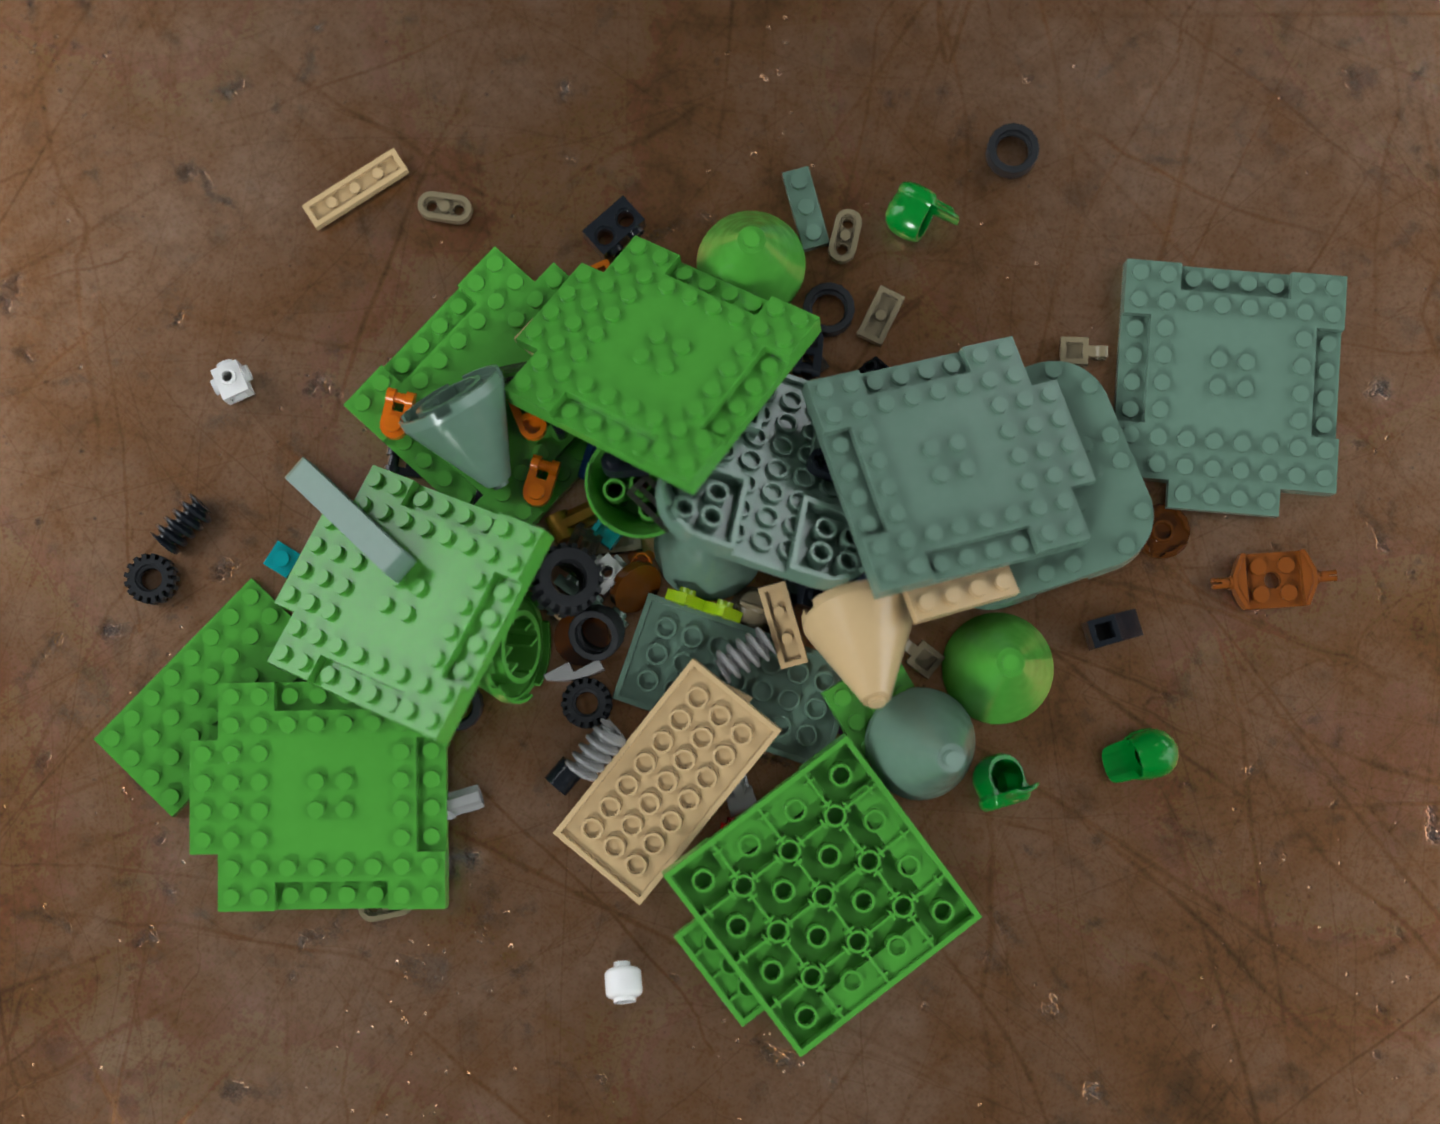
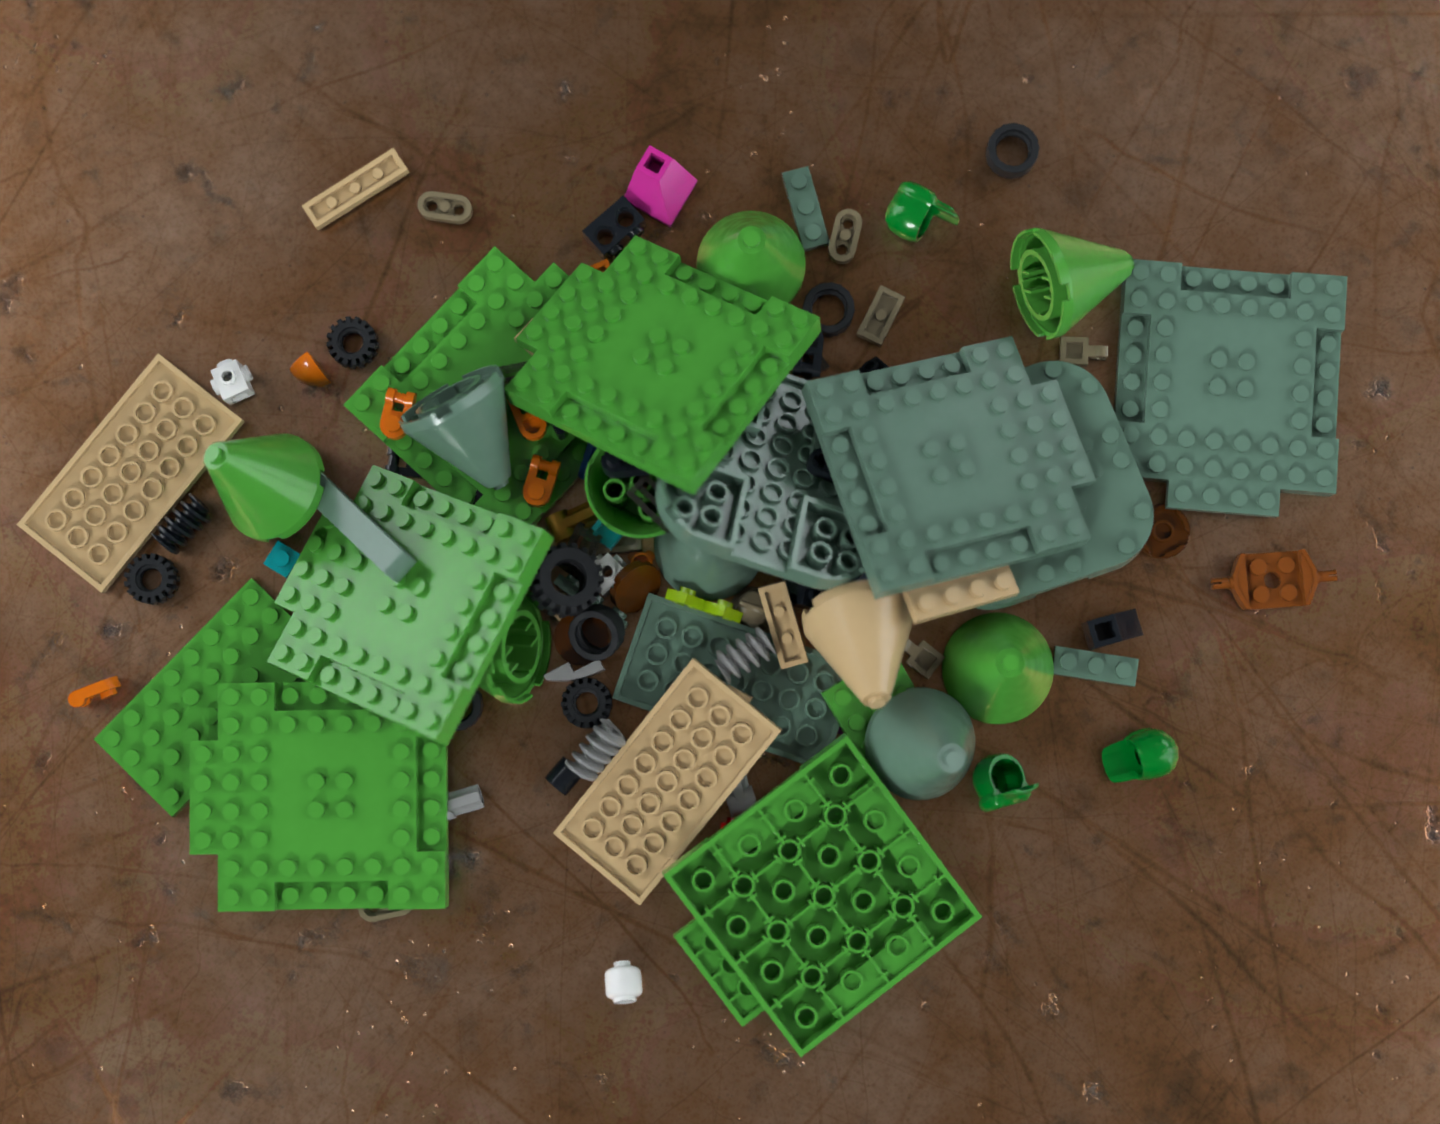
none -> tan plate [17,353,245,594]
none -> orange plate [68,676,121,707]
none -> bright green cone [204,433,325,542]
none -> orange brick [290,351,331,387]
none -> black tyre [326,316,379,369]
none -> dark pink slope [624,145,698,227]
none -> bright green cone [1010,227,1134,340]
none -> sand green plate [1053,646,1139,687]

